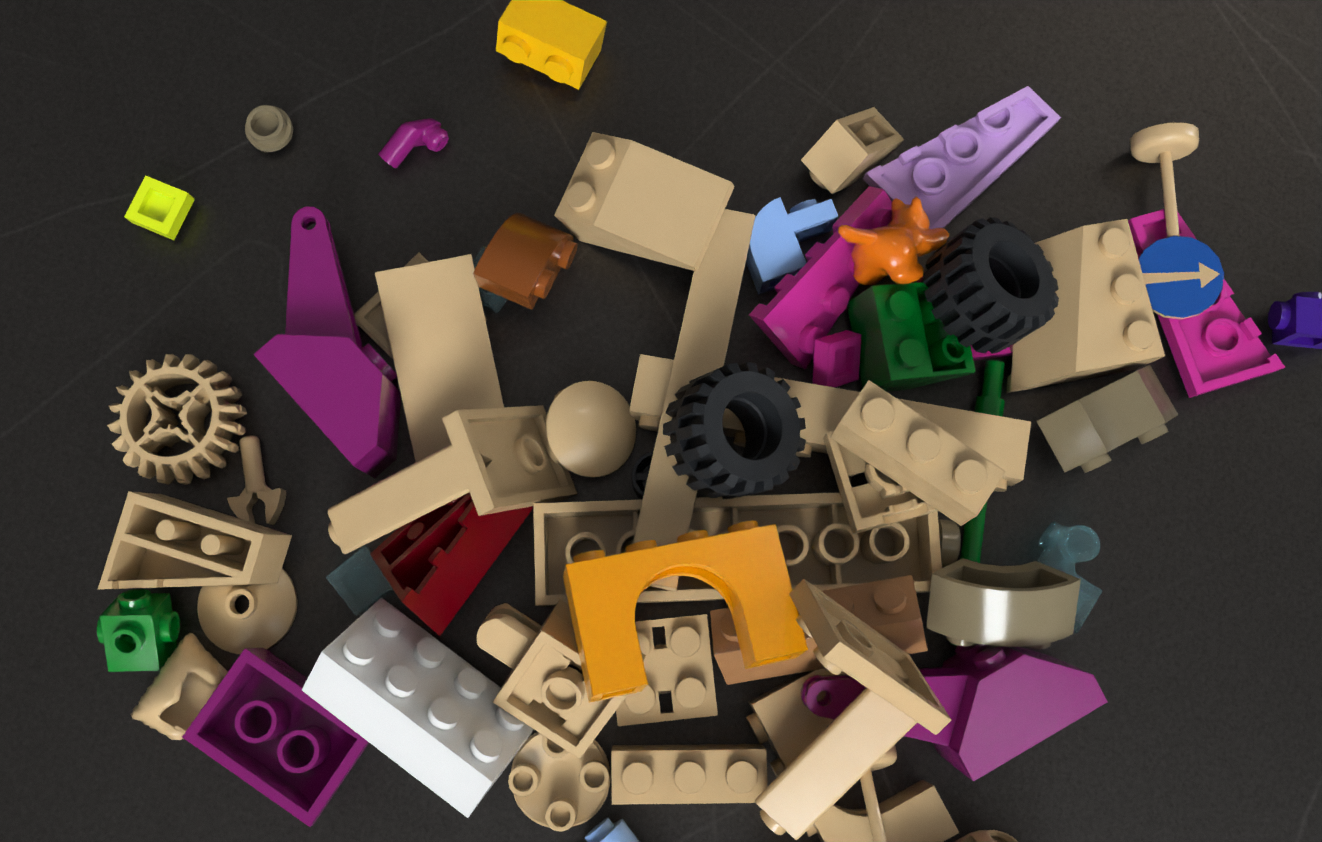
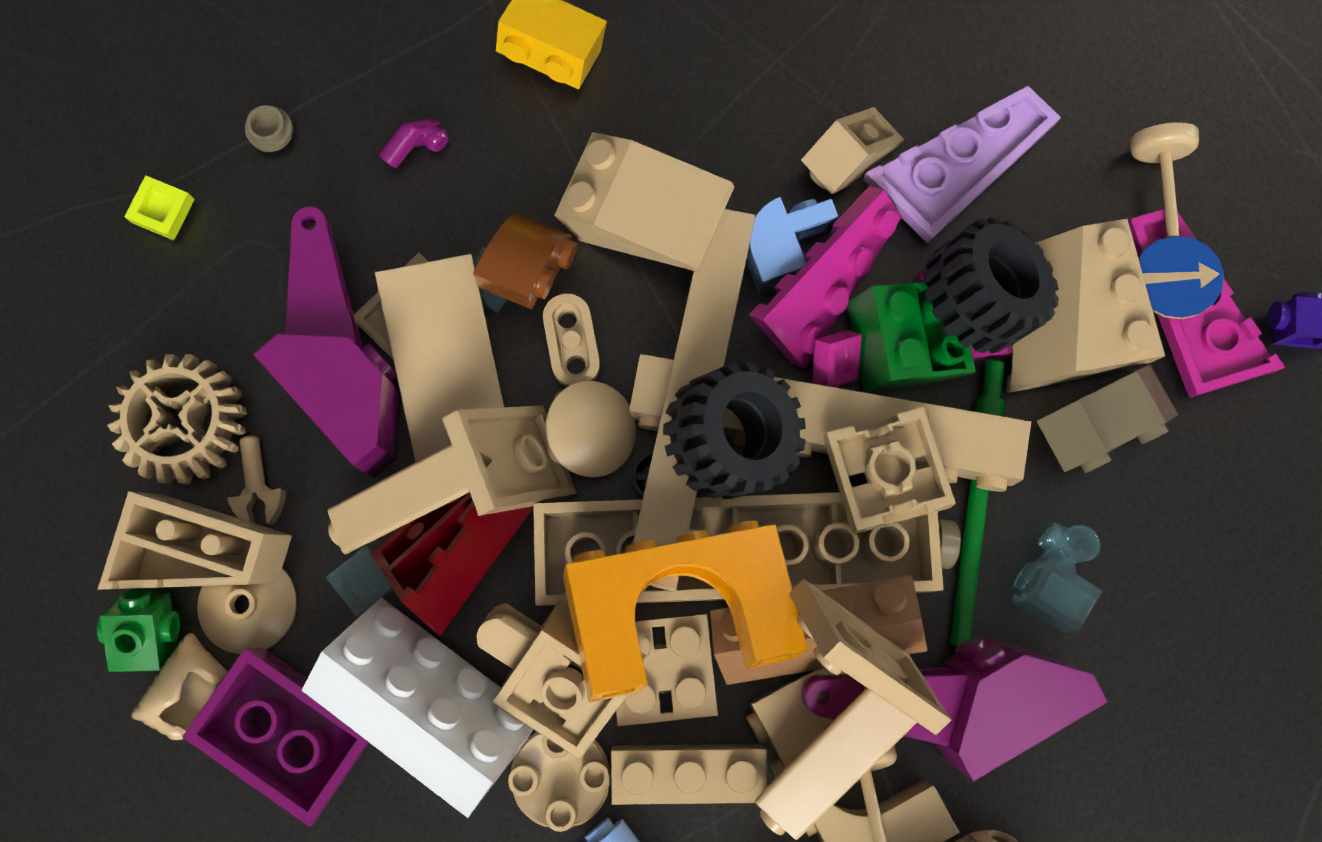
tan brick [830,380,1006,526] -> none
orange animal [838,196,949,285] -> none
dark tan brick [926,558,1081,649] -> none
none -> tan plate [543,294,600,387]

